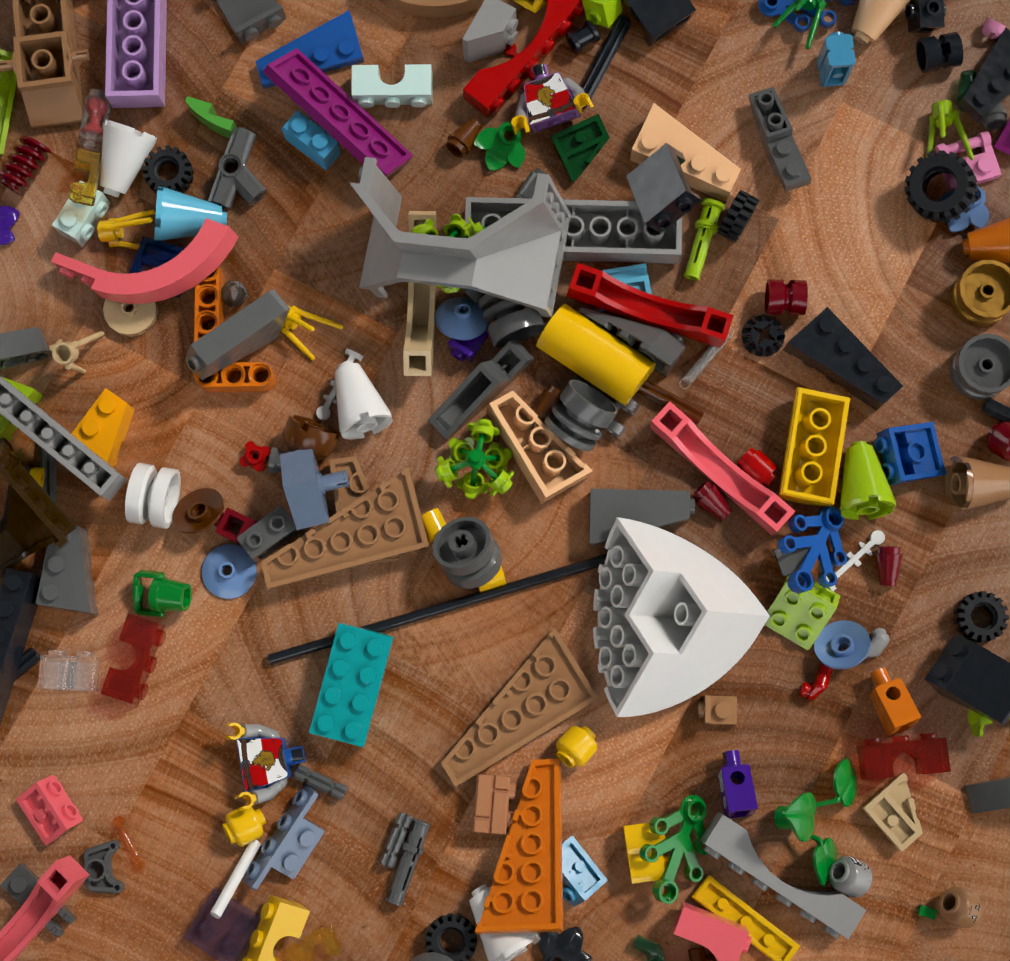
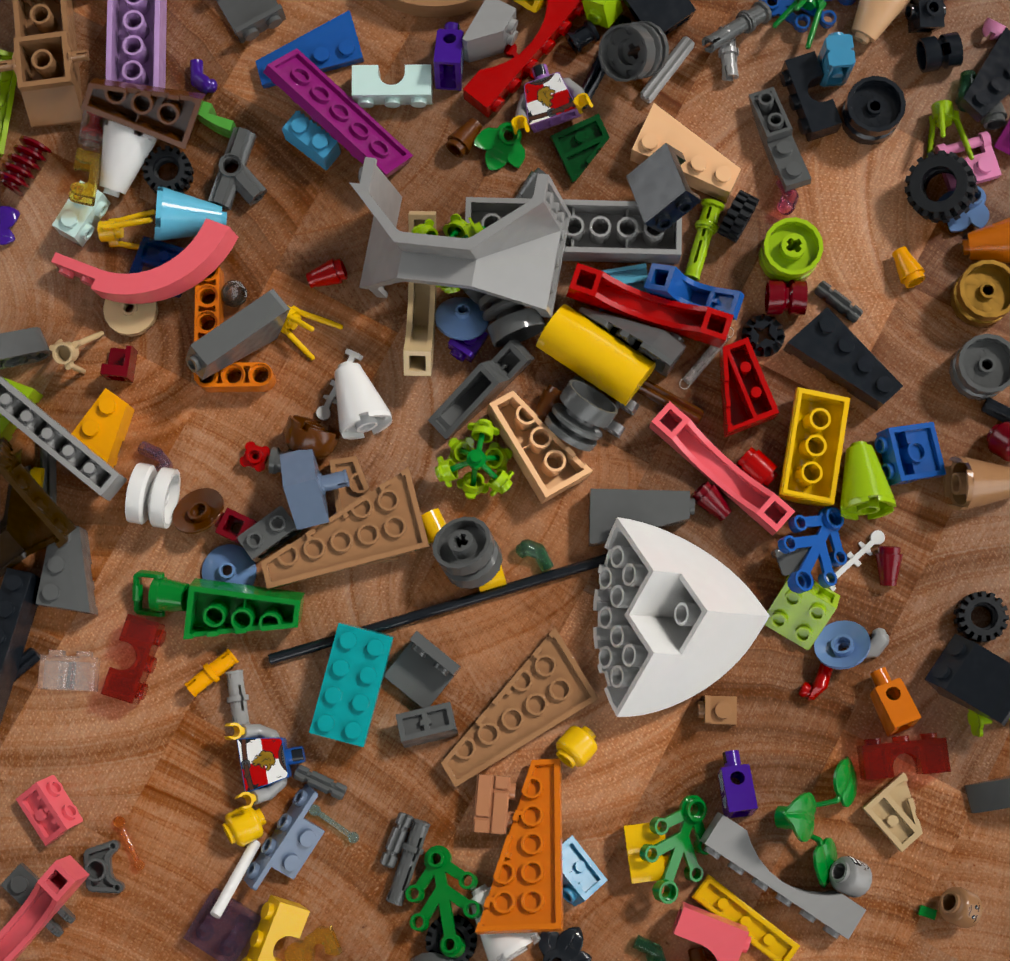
none -> reddish brown wedge [81,78,206,149]
none -> dark red panel [100,345,138,383]
none -> arm [138,441,173,473]
none -> green wedge [183,578,305,640]
none -> light orange pin [184,649,239,697]
none -> dark purple arm [190,59,217,94]
none -> light grey pin [225,670,250,728]
none -> red cone [306,258,348,288]
none -> clear light blue hinge [309,805,359,843]
none -> dark grey bracket [384,631,461,708]
none -> dark grey hinge [396,702,459,748]
none -> green plant [405,845,483,958]
none -> dark purple torso [433,22,464,91]
none -> clear green arm [516,539,554,572]
none -> dark grey wheel [598,21,669,82]
none -> light grey axle [640,36,695,104]
none -> blue arch [644,263,745,320]
none -> dark grey pin [702,0,772,53]
none -> light grey pin [718,25,739,81]
none -> red wedge [719,337,779,438]
none -> lime wheel [759,217,823,284]
none -> clear pink arm [776,179,799,215]
none -> black arch [779,51,842,142]
none -> dark grey axle [814,281,863,323]
none -> black wheel [840,76,906,145]
none -> light orange cone [892,246,926,288]

